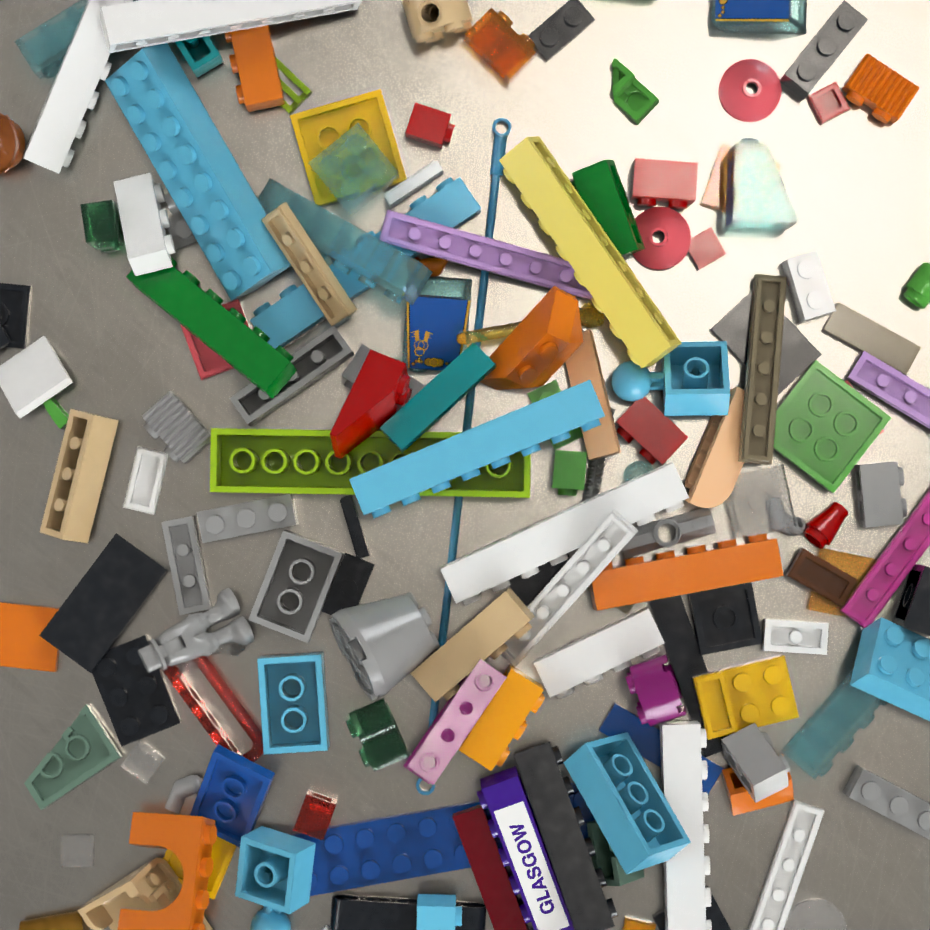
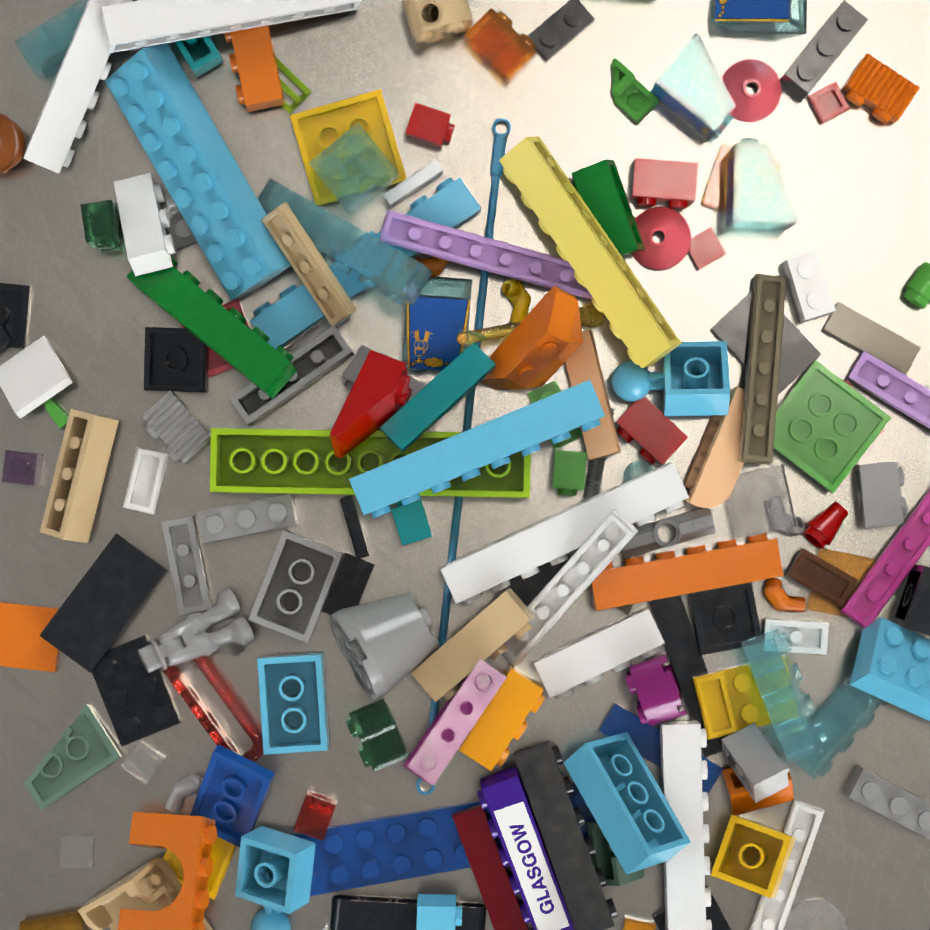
none -> clear purple brick [2,450,44,485]
none -> black tile [144,327,209,392]
none -> teal brick [391,500,433,546]
none -> yellow arm [501,279,531,324]
none -> clear light blue slope [651,32,735,140]
none -> yellow brick [710,814,796,898]
none -> clear light blue brick [740,629,827,763]
none -> orange arm [764,578,806,613]

